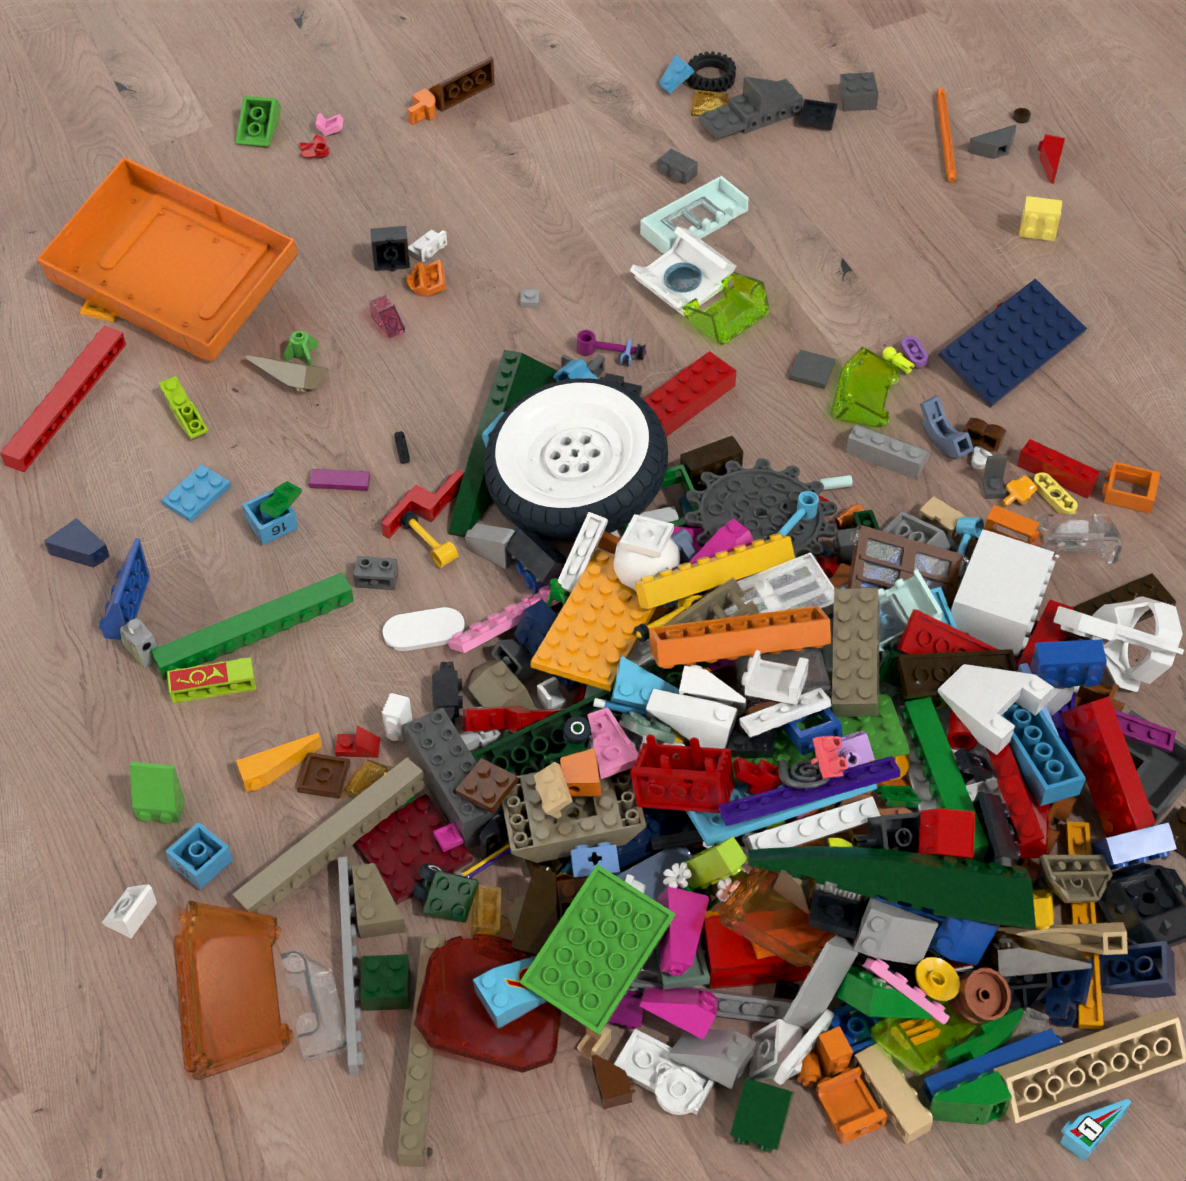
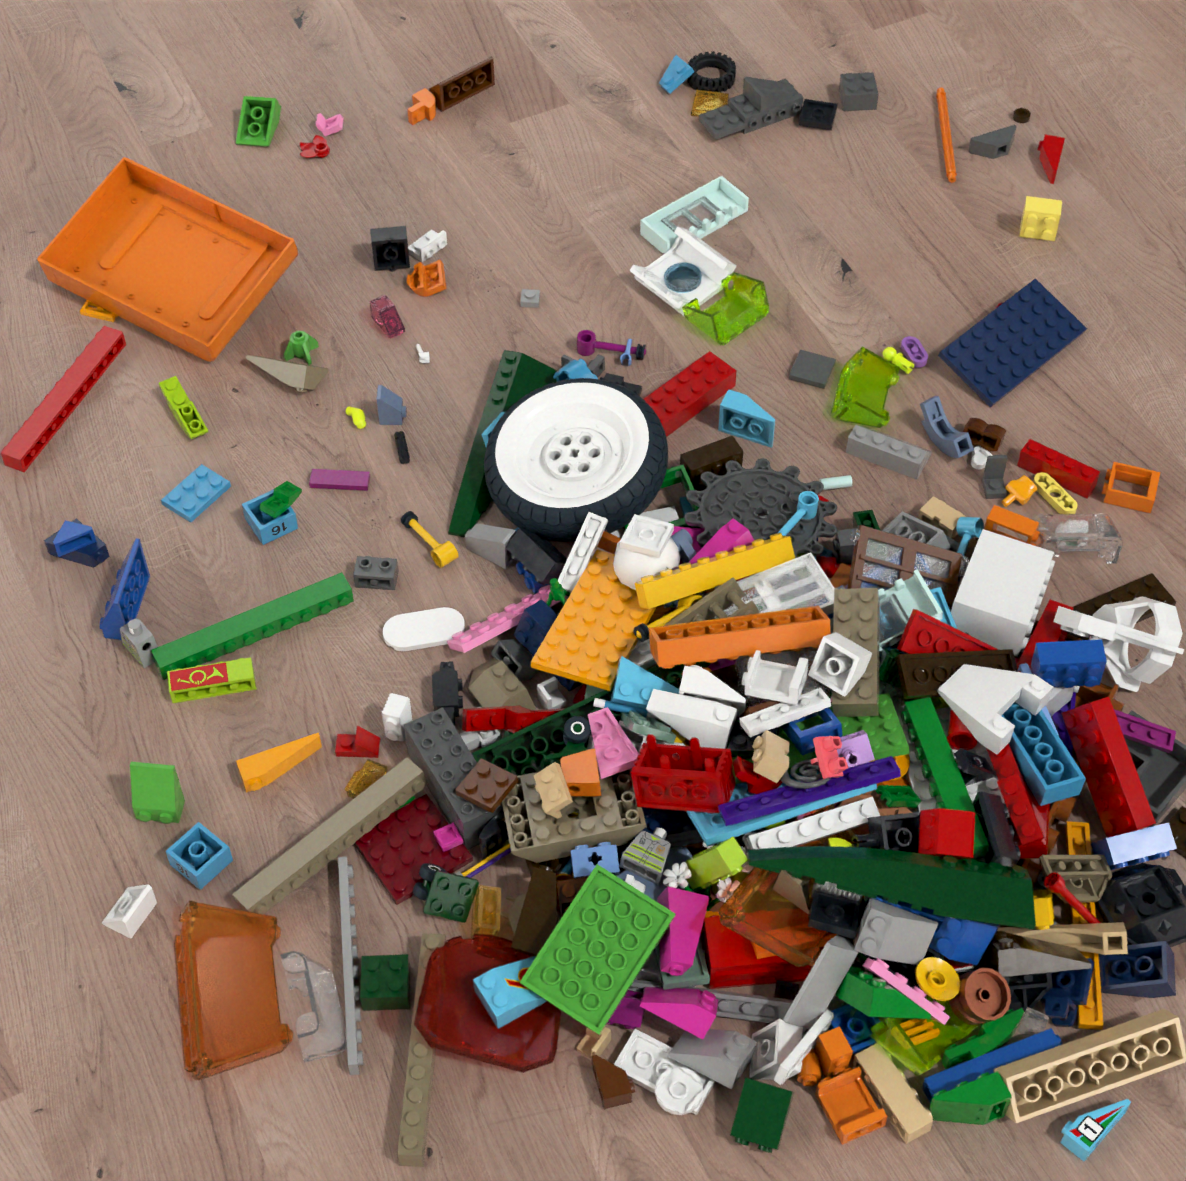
reddish brown tile [297,753,351,799] -> none
dark tan wedge [352,863,405,939] -> none
red bracket [381,469,464,539] -> none
dark grey brick [658,148,698,184] -> none
orange cone [835,504,864,529] -> none
none -> blue slope [53,520,97,557]
none -> neon yellow arm [346,406,366,429]
none -> sand blue slope [376,385,407,425]
none -> white hand [416,344,430,363]
none -> light grey torso [619,827,671,885]
none -> medium azure slope [718,389,775,448]
none -> tan brick [752,730,789,783]
none -> white slope [808,632,872,696]
none -> red piece [1044,872,1101,924]

